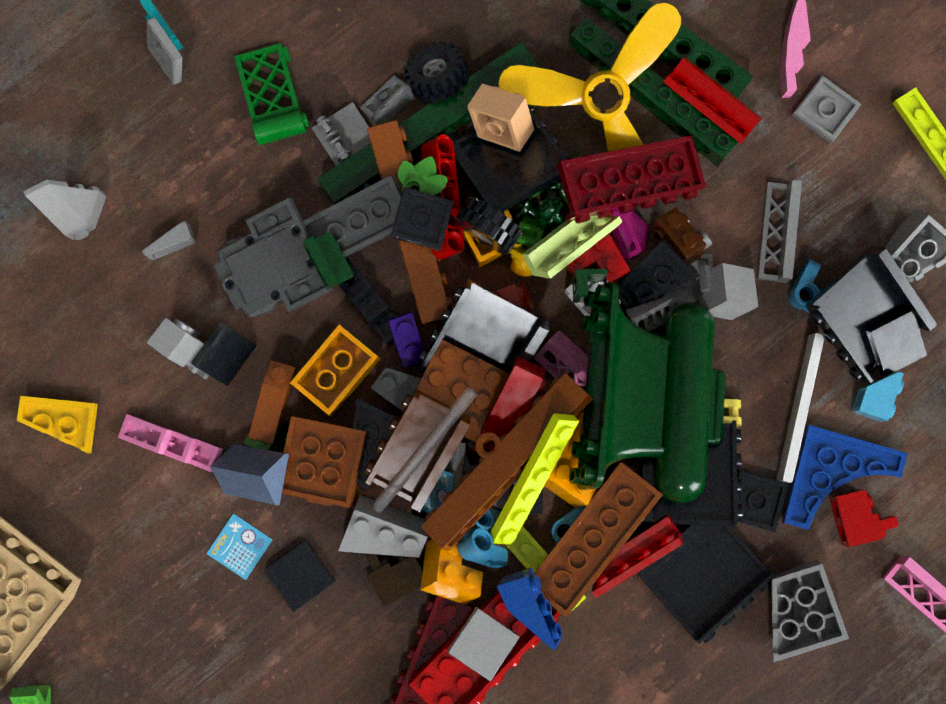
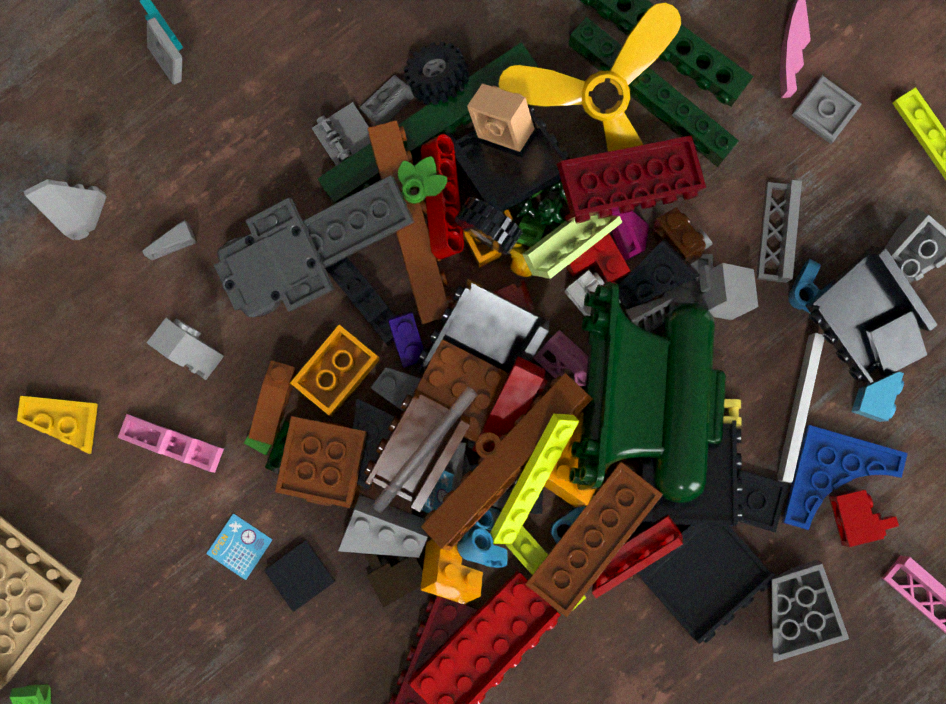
black tile [191,322,257,386] -> none
sand blue slope [210,444,289,505] -> none
green piece [234,43,310,146] -> none
dark green panel [303,232,354,290] -> none
black tile [390,187,454,252] -> none
light grey tile [447,607,519,681] -> none
blue slope [497,568,562,650] -> none
dark green panel [572,269,608,303] -> none
red fence [663,57,762,144] -> none

